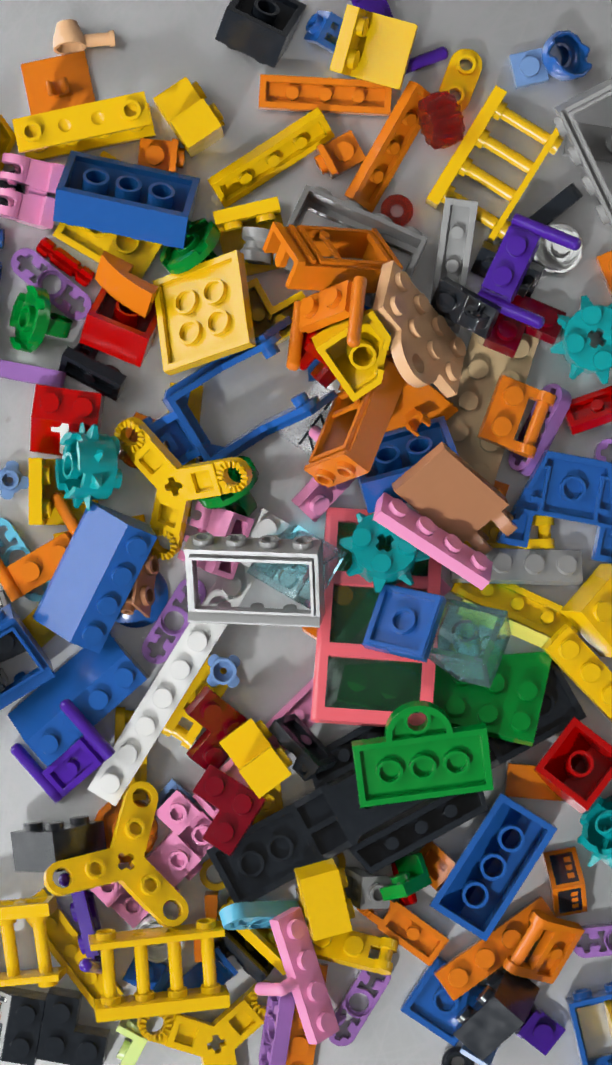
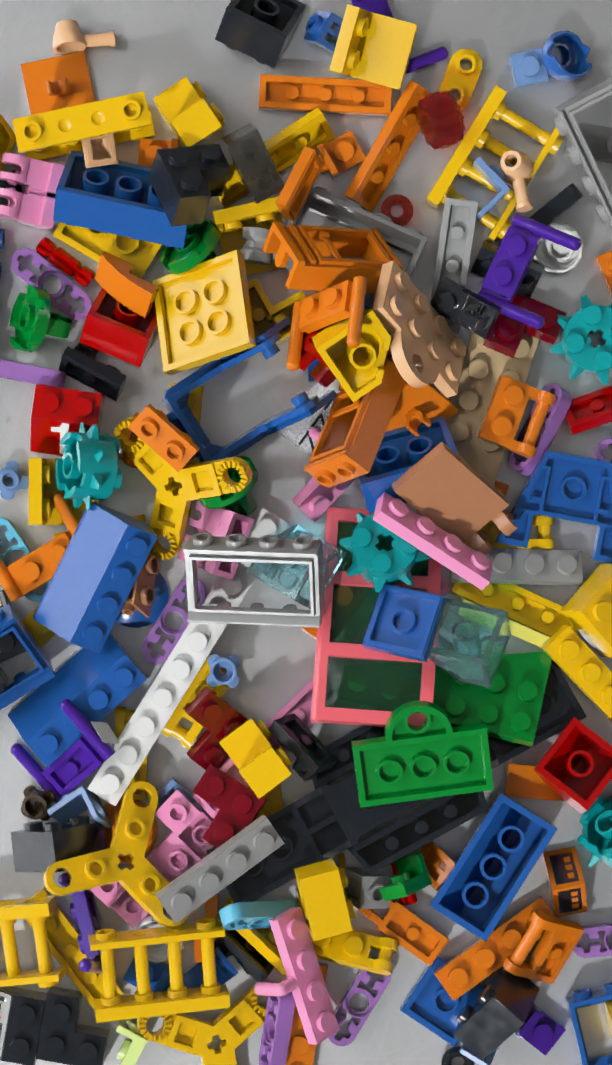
none -> dark brown plate [21,785,55,821]
none -> medium blue bracket [47,786,113,829]
none -> light nougat slope [82,133,118,168]
none -> white sticker [91,721,120,744]
none -> orange bracket [128,404,199,472]
none -> black brick [149,143,230,227]
none -> light grey plate [155,814,285,924]
none -> clear smoke brick [221,123,284,204]
none -> orange tile [275,147,323,222]
none -> medium blue bracket [472,156,510,220]
none -> light nougat bar [499,150,533,213]

